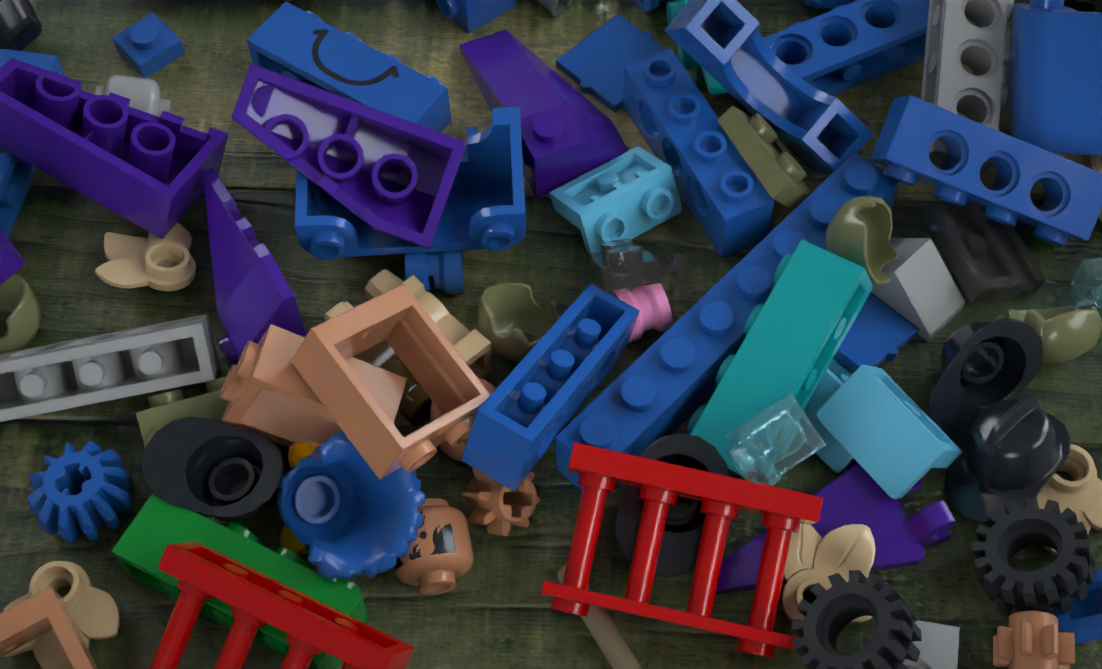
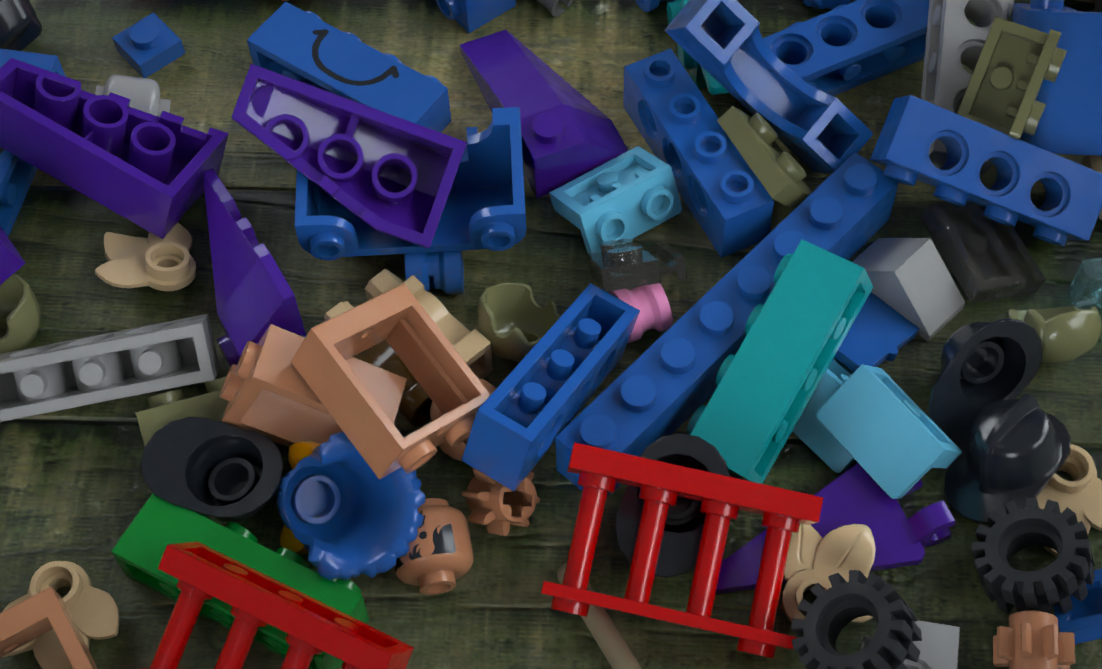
blue gear [27,440,134,545] -> none
blue piece [556,14,666,113] -> none
clear light blue bracket [727,393,826,486] -> none
olive hair [826,196,898,285] -> none
none -> olive bracket [957,16,1067,140]

